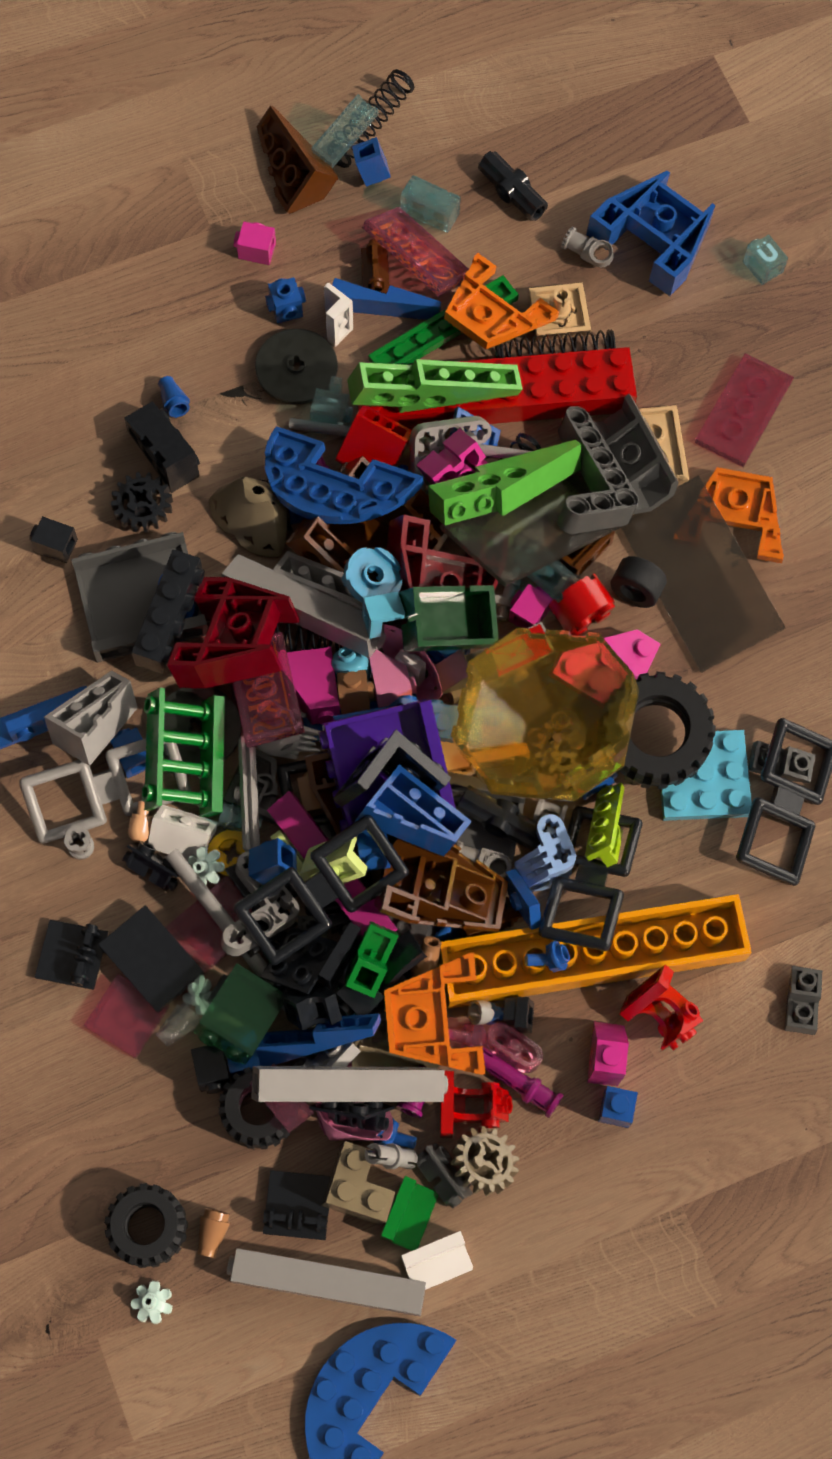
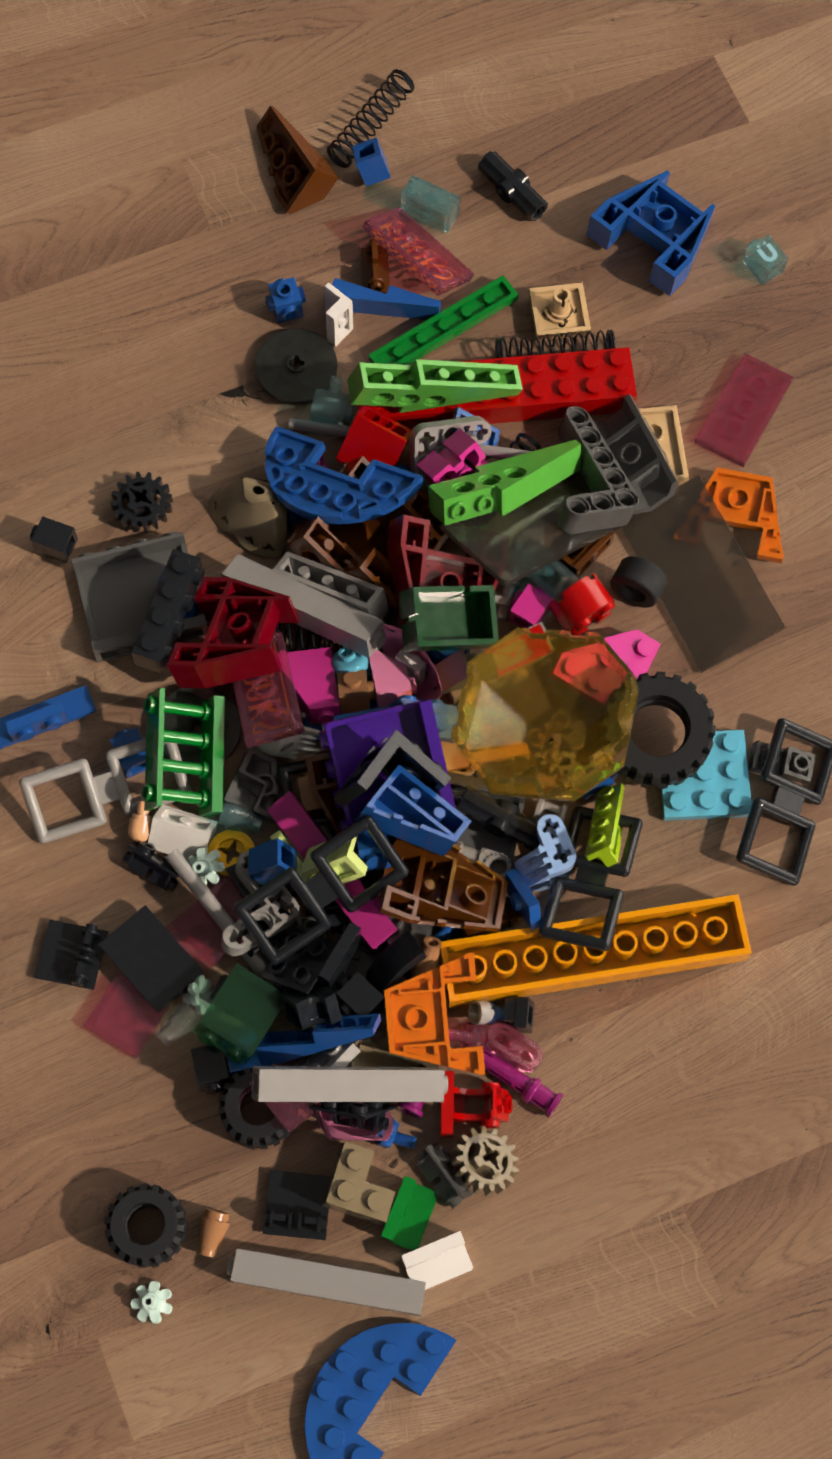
light grey wedge [44,671,138,766] -> none
light grey bush [64,826,94,860] -> none
black wedge [124,401,200,493] -> none
blue cone [158,376,190,418] -> none
dark pink brick [233,221,276,265] -> none
light grey axle [238,736,260,852] -> none
clear light blue hinge [311,94,379,168] -> none
dark azure plate [342,547,402,603] -> none
green brick [345,921,399,998] -> none
medium azure panel [362,591,405,639] -> none
light grey pin [365,1143,418,1169] -> none
orange wing [444,253,559,350] -> none
blue plate [524,941,570,972] -> none
light grey connector [561,226,614,268] -> none
dark pink slope [587,1021,629,1087] -> none
blue brick [598,1086,638,1128] -> none
red tile [619,964,703,1051] -> none
dark grey slope [784,966,823,1035] -> none

